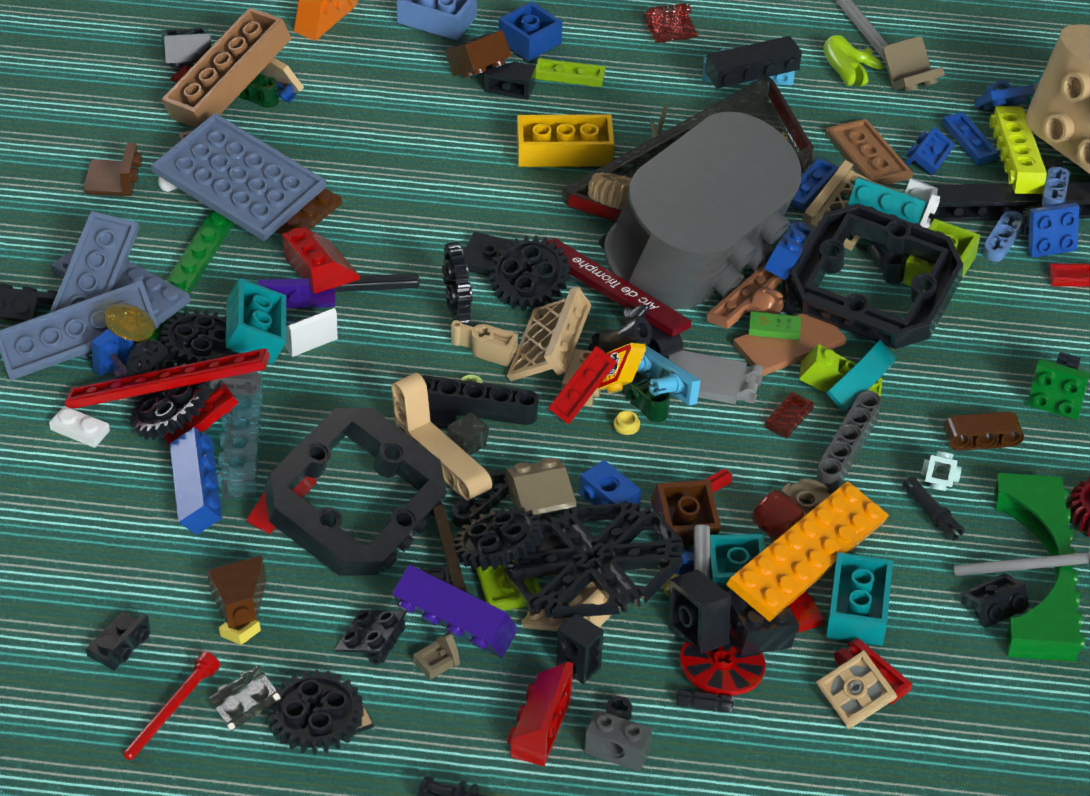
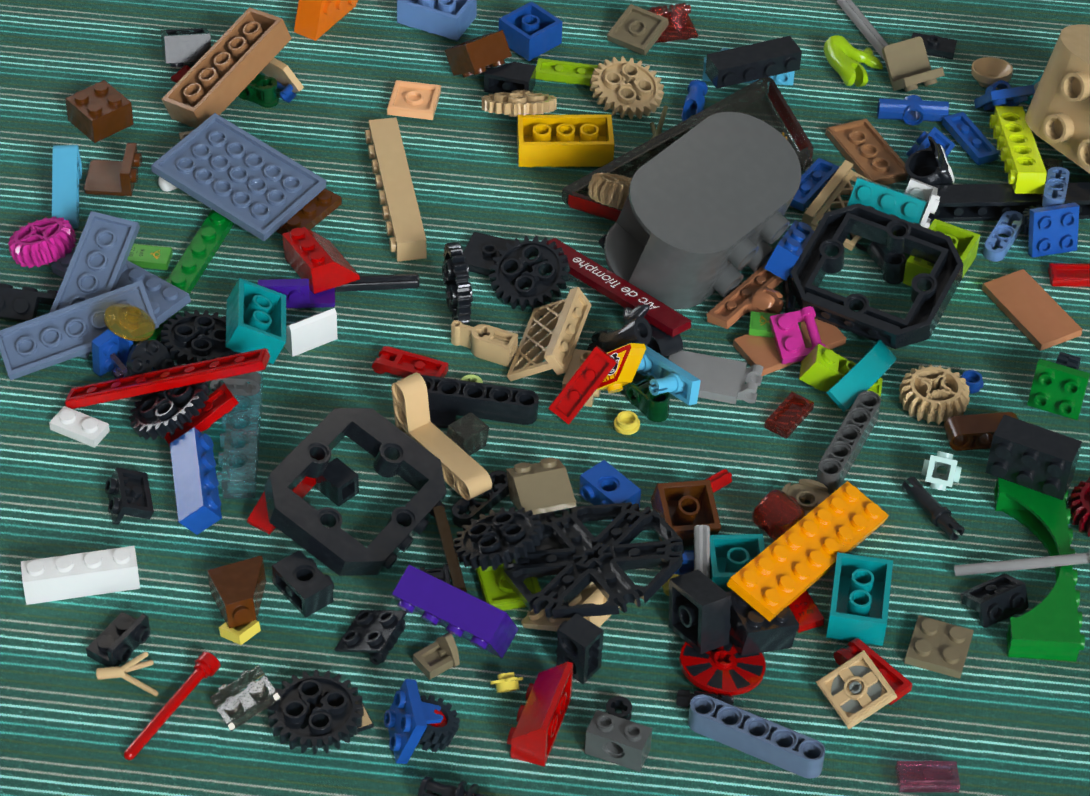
none -> dark pink gear [8,217,77,268]
none -> white brick [21,546,140,605]
none -> medium azure beam [52,145,82,229]
none -> reddish brown brick [65,80,134,143]
none -> tan plant [96,651,159,696]
none -> black bracket [105,467,154,525]
none -> bright green tile [127,244,173,270]
none -> black brick [272,550,334,618]
none -> black brick [317,458,359,507]
none -> tan brick [365,117,427,262]
none -> red plate [372,346,448,378]
none -> blue plate [384,679,460,764]
none -> light nougat plate [387,80,441,120]
none -> tan gear [482,90,557,117]
none -> light yellow plate [490,672,523,693]
none -> tan gear [590,56,664,119]
none -> dark tan plate [607,4,669,56]
none -> blue piece [682,80,708,125]
none -> sand blue beam [688,694,825,779]
none -> dark pink plate [769,306,826,364]
none -> blue piece [877,95,949,126]
none -> clear pink plate [896,761,960,792]
none -> tan gear [899,364,970,425]
none -> black piece [904,136,955,185]
none -> dark tan plate [904,615,974,679]
none -> black plate [912,32,957,59]
none -> blue plate [960,370,984,394]
none -> tan piece [971,57,1013,89]
none -> nougat tile [982,269,1083,351]
none -> black brick [985,415,1082,500]

